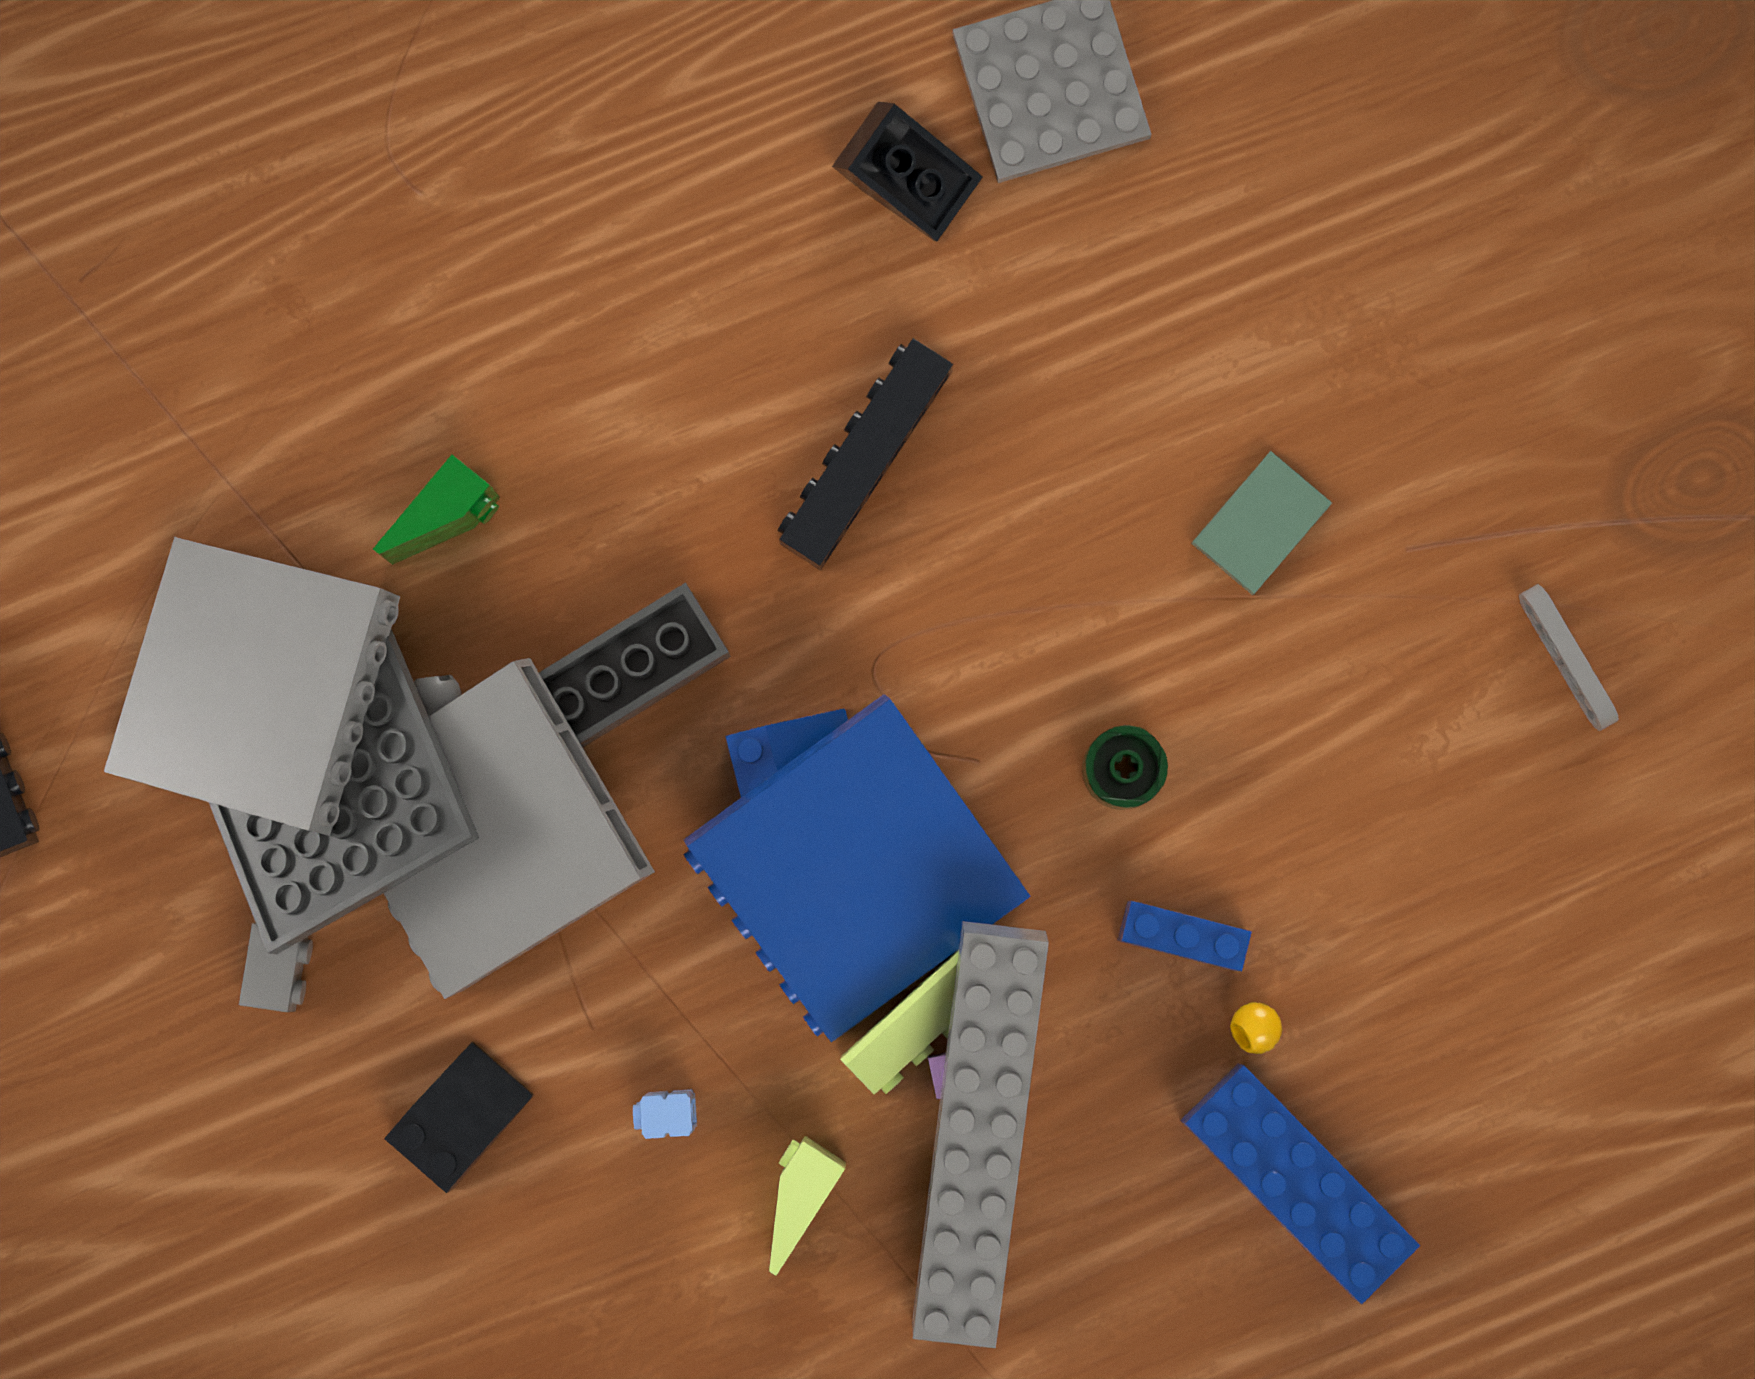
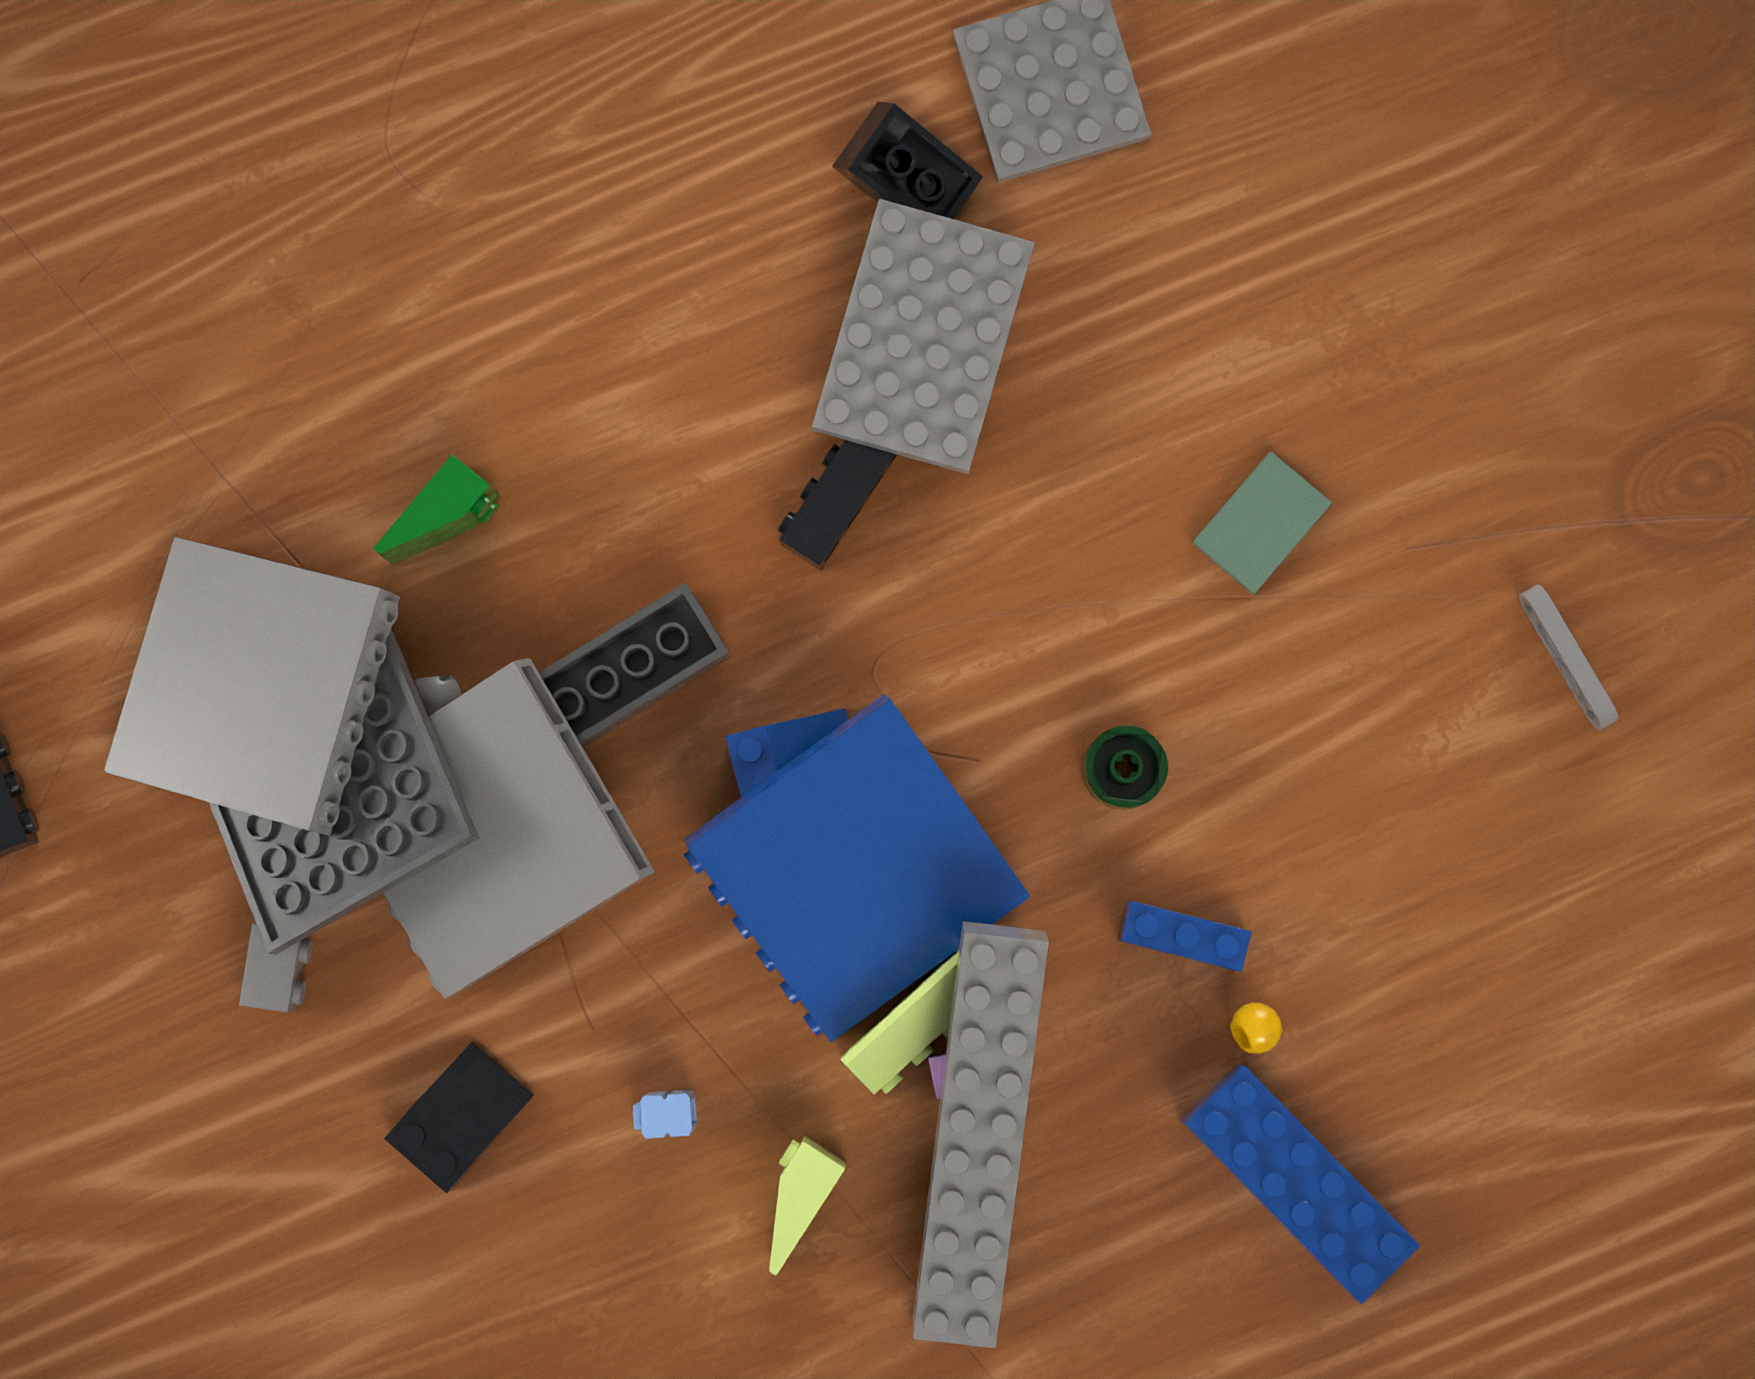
none -> light grey plate [812,199,1035,474]

